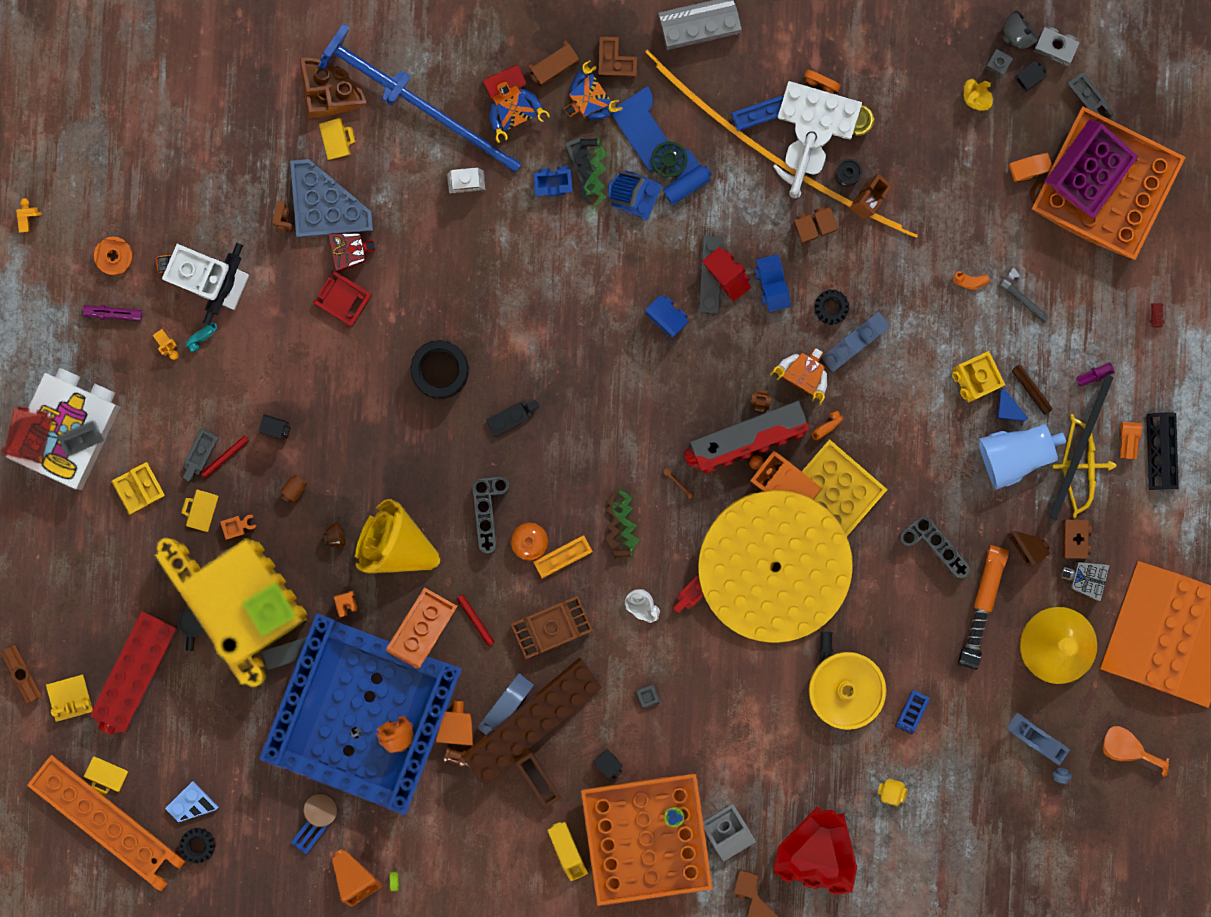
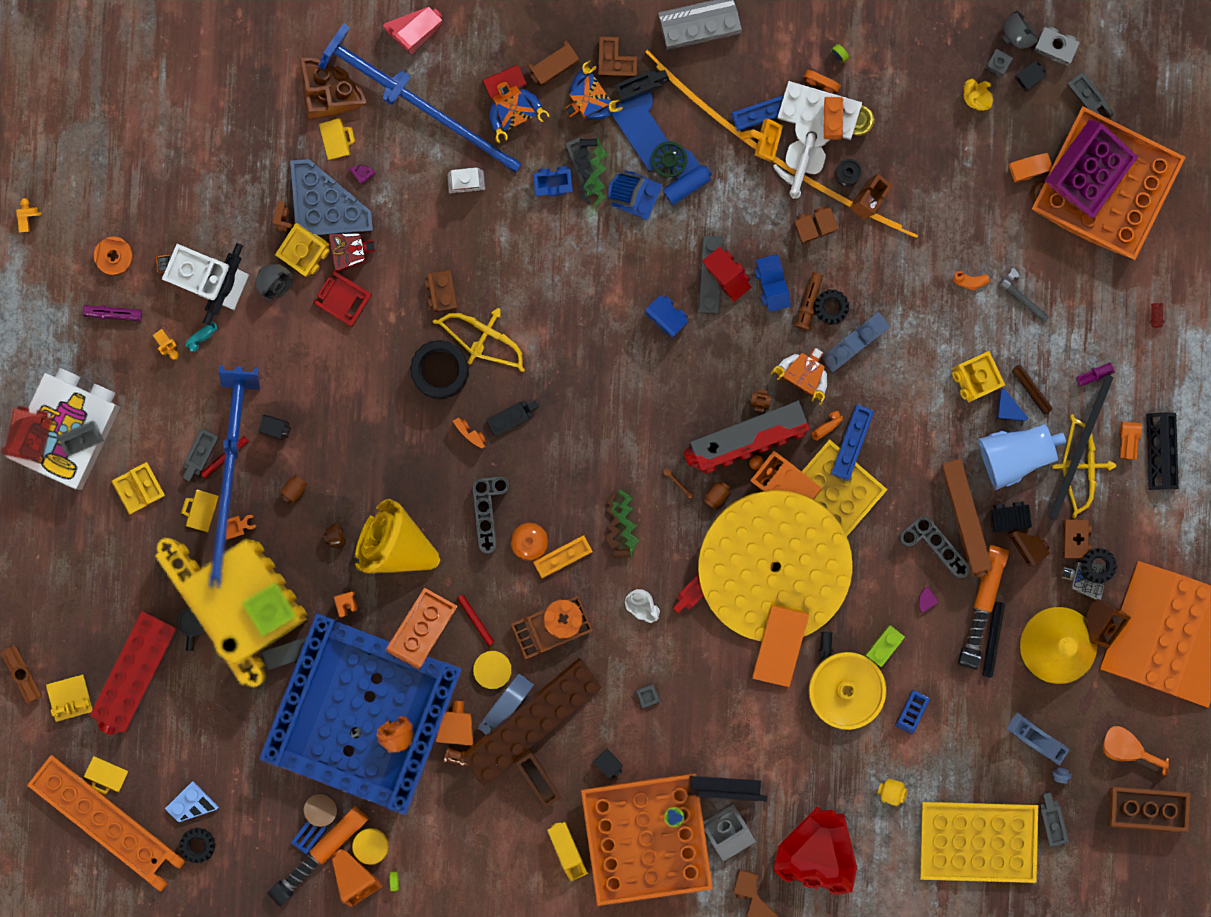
none -> blue piece [209,365,261,588]
none -> dark grey cylinder [255,263,294,302]
none -> piece [267,805,370,907]
none -> yellow plate [275,223,330,277]
none -> magenta tile [349,165,376,184]
none -> yellow head [352,828,389,865]
none -> coral slope [383,7,443,55]
none -> dark orange bracket [425,270,457,312]
none -> yellow piece [433,308,525,372]
none -> orange slope [453,417,487,449]
none -> yellow tile [473,651,512,689]
none -> orange plate [544,600,582,638]
none -> black hinge [615,70,670,104]
none -> black fence [688,775,767,802]
none -> dark orange brick [704,481,731,510]
none -> light orange plate [740,119,783,162]
none -> orange tile [752,605,809,687]
none -> dark orange pin [793,272,824,331]
none -> orange brick [824,97,844,140]
none -> blue tile [830,404,874,482]
none -> lime tile [831,44,849,63]
none -> lime brick [865,625,905,667]
none -> magenta tile [919,586,938,613]
none -> yellow plate [920,802,1038,883]
none -> dark orange brick [940,459,992,578]
none -> black axle [982,602,1005,678]
none -> black brick [989,501,1032,533]
none -> dark grey hinge [1040,792,1069,847]
none -> black tyre [1080,548,1117,583]
none -> reddish brown slope [1087,598,1131,648]
none -> dark orange brick [1108,787,1190,833]

